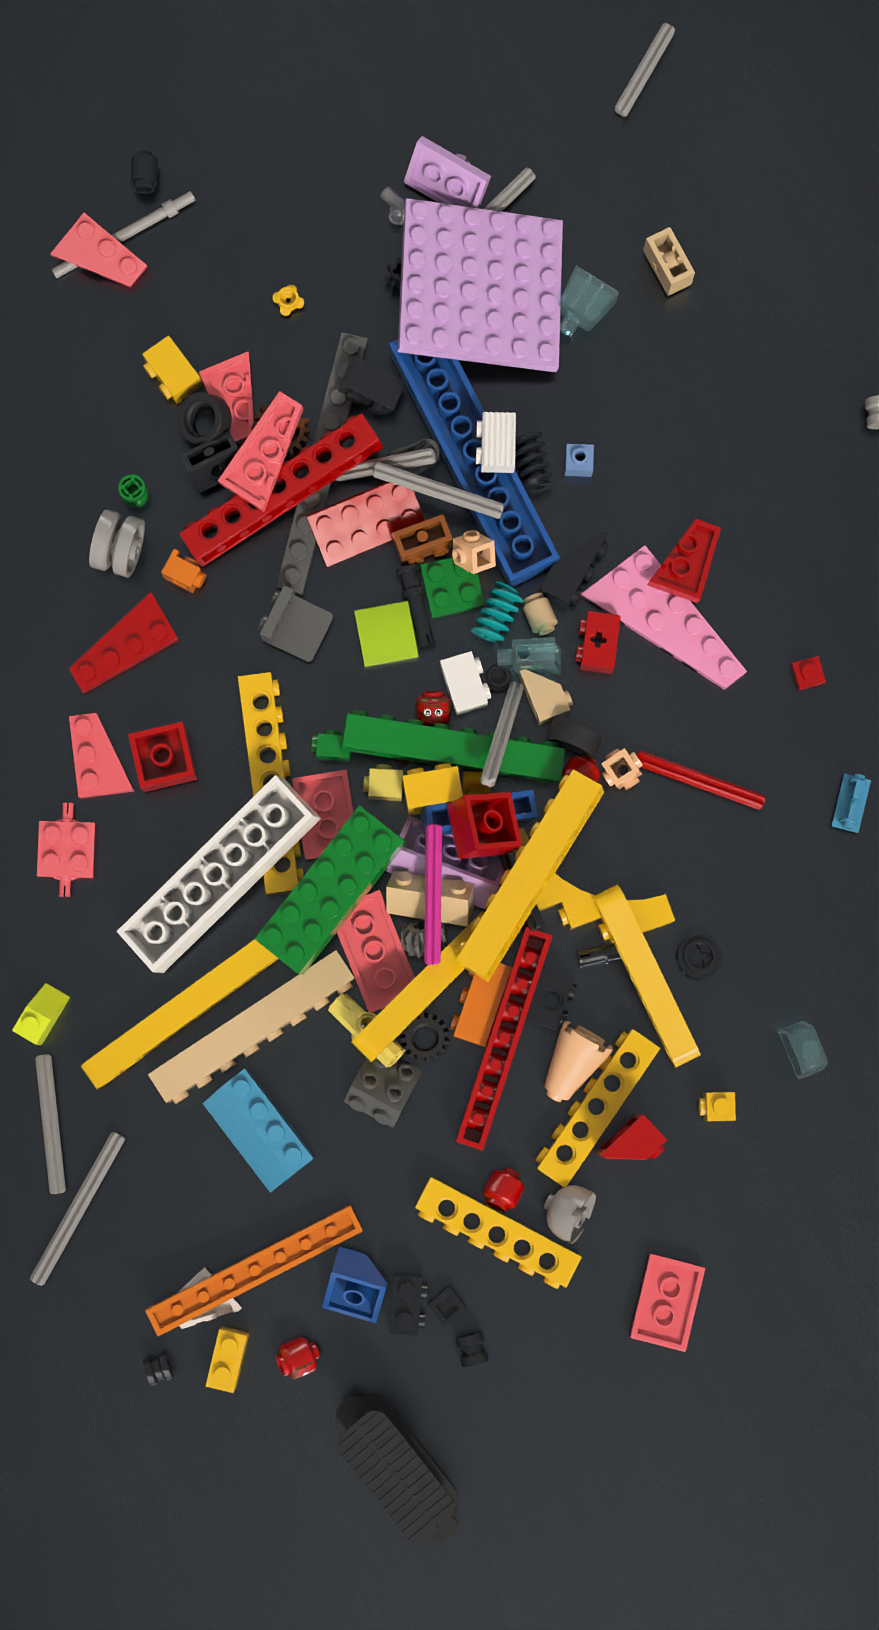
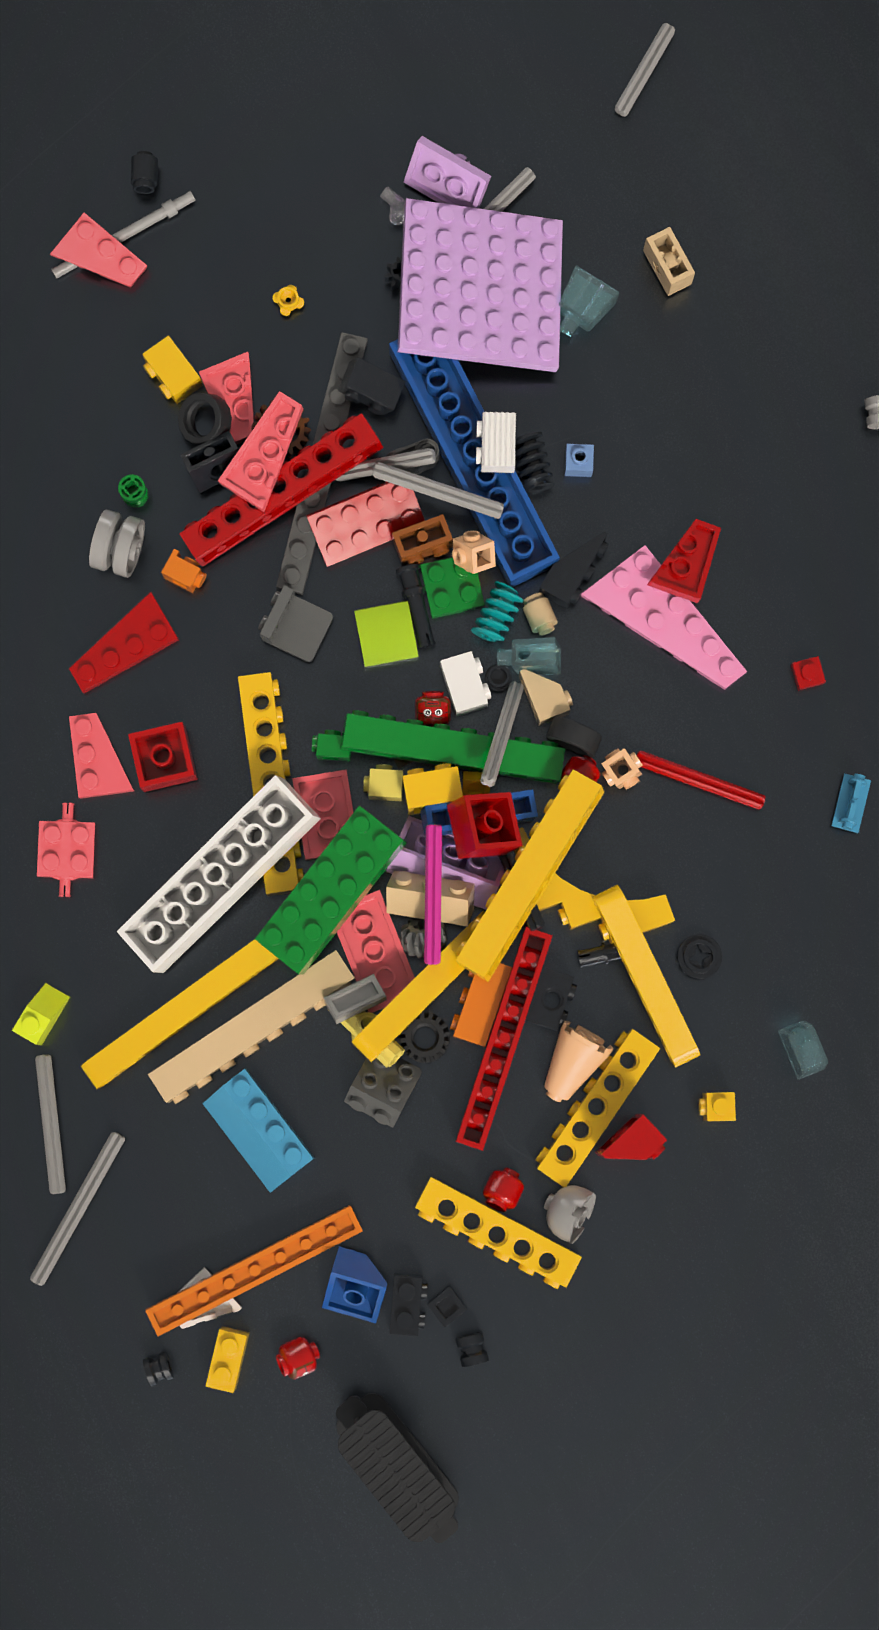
red brick [576,611,621,674] -> none
coral plate [629,1253,705,1352] -> none
none -> light grey tile [324,974,387,1024]

